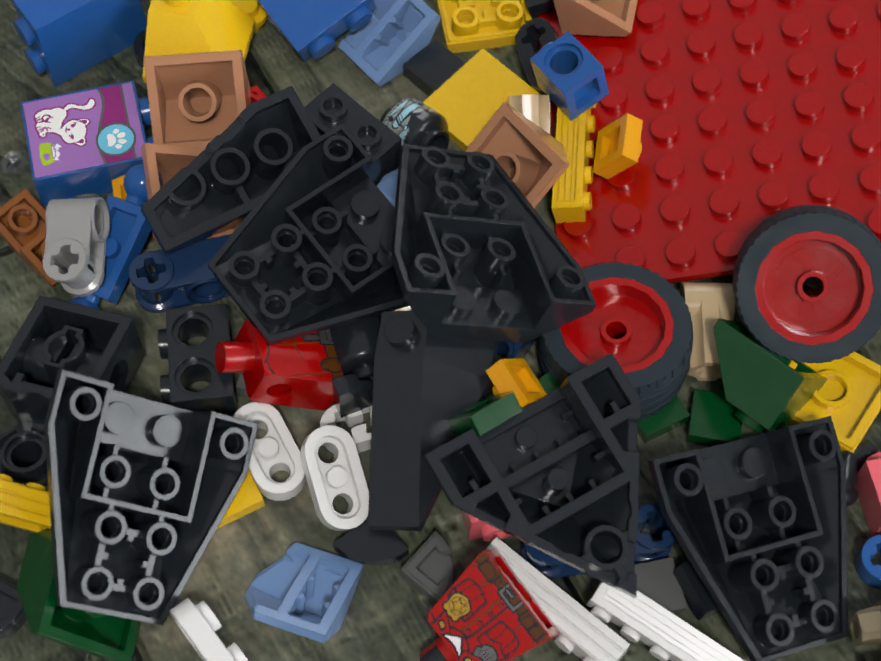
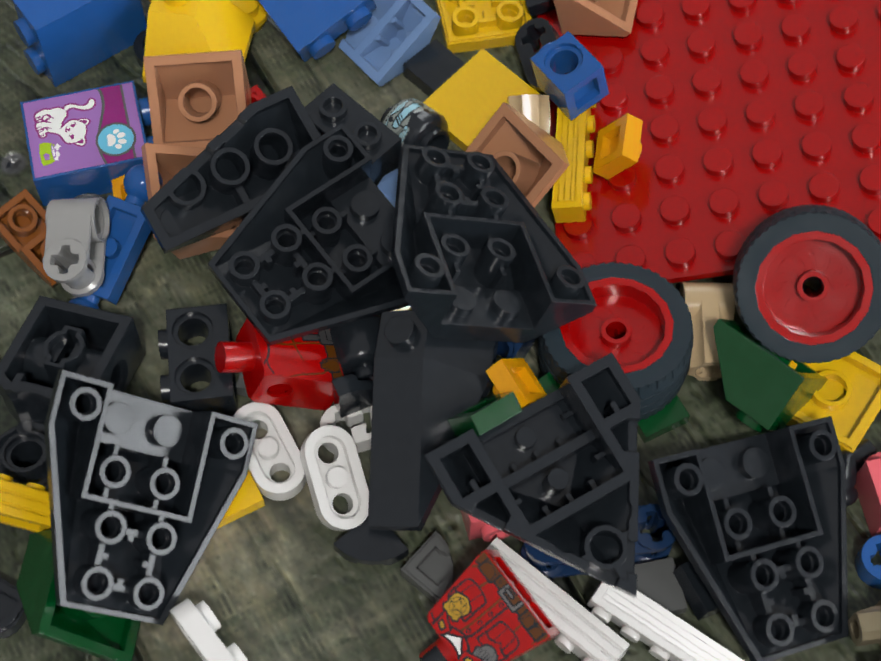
dark blue piece [129,234,231,313] -> none
medium blue slope [244,542,364,643] -> none
dark green tile [686,389,742,447] -> none

